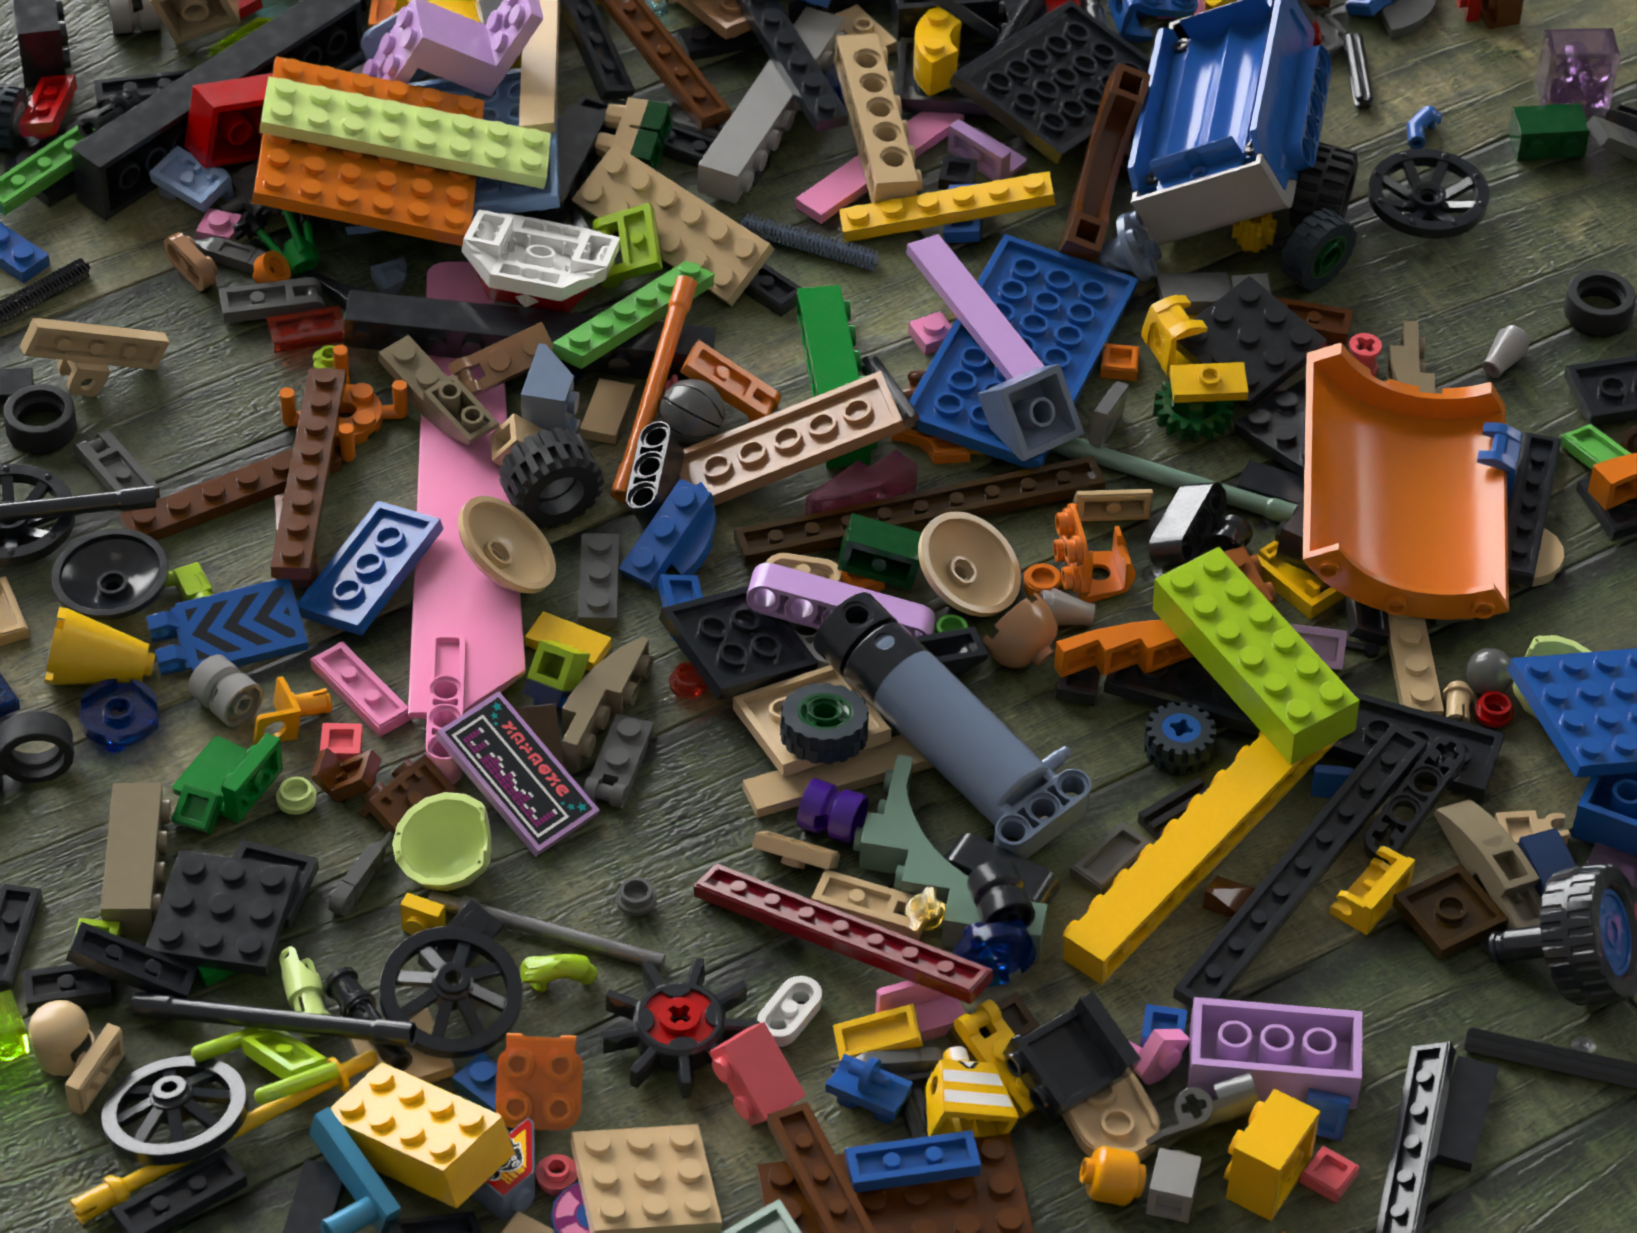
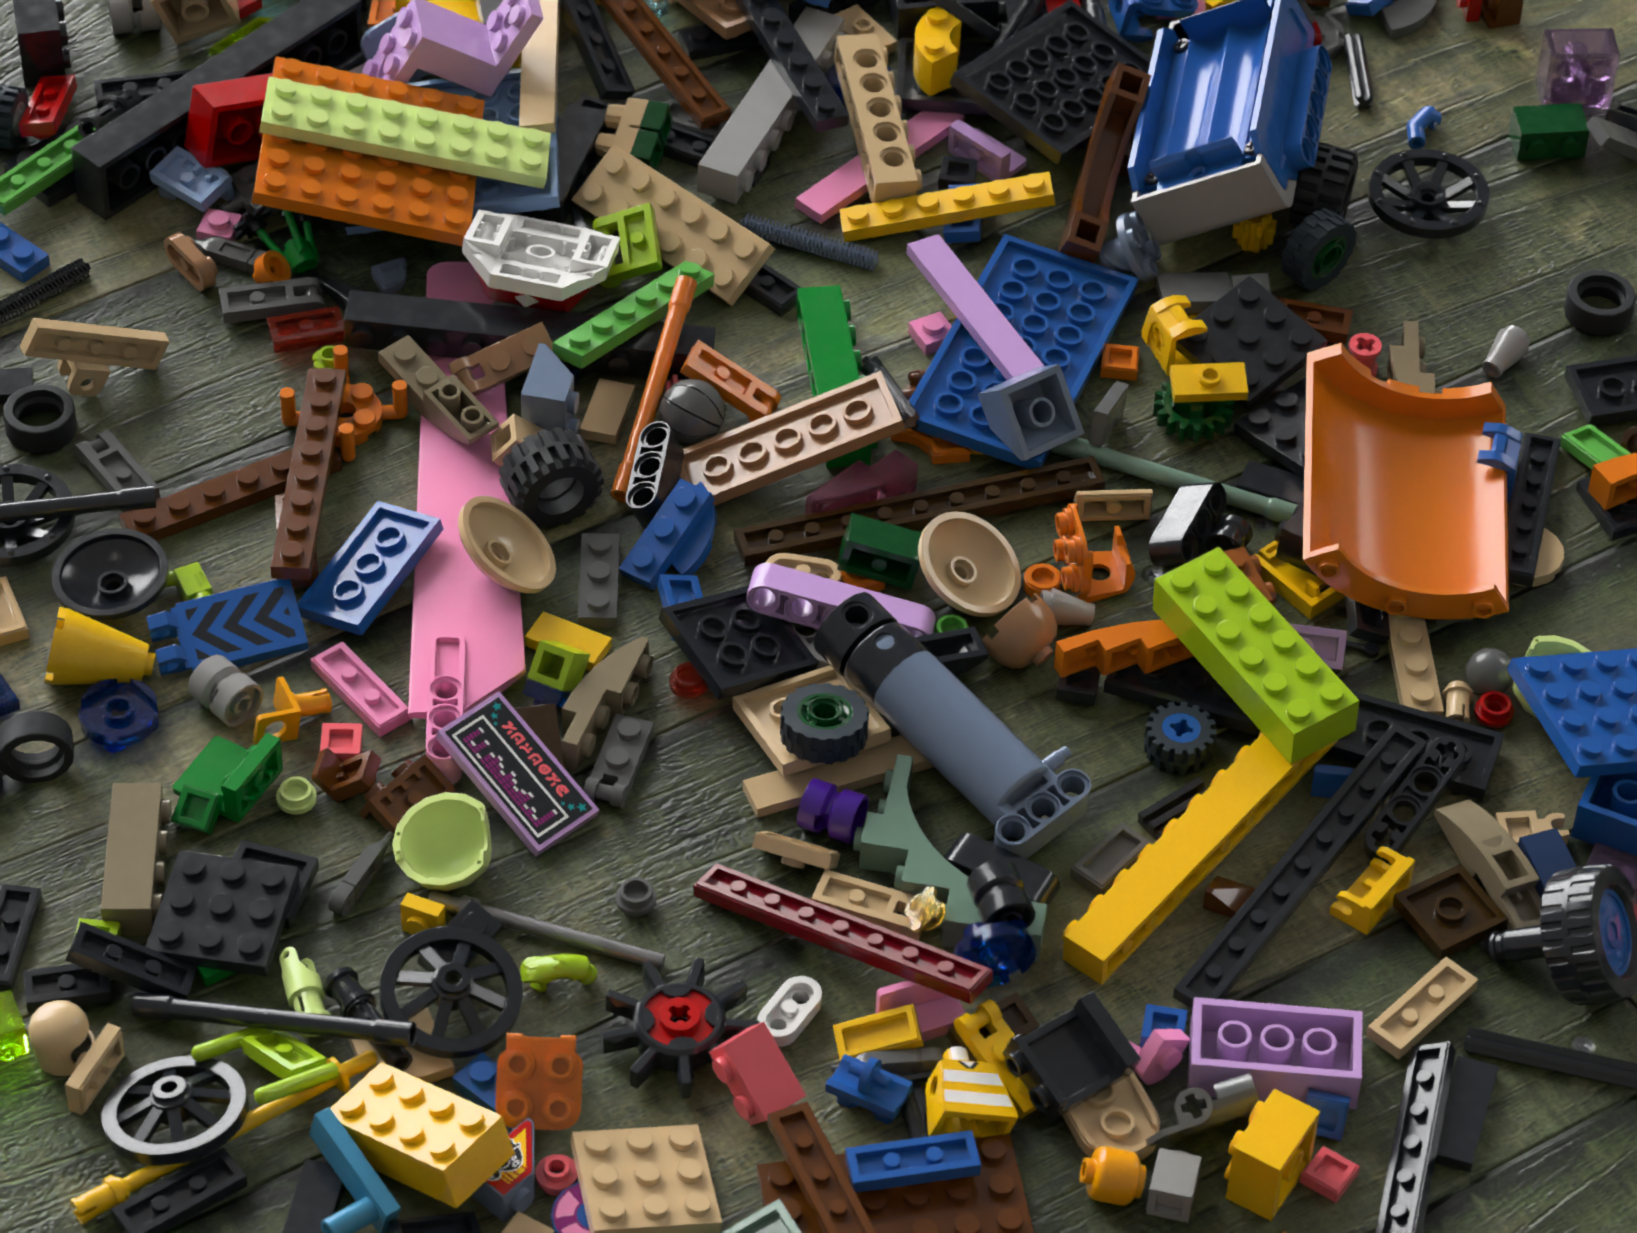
none -> tan plate [1366,957,1479,1060]

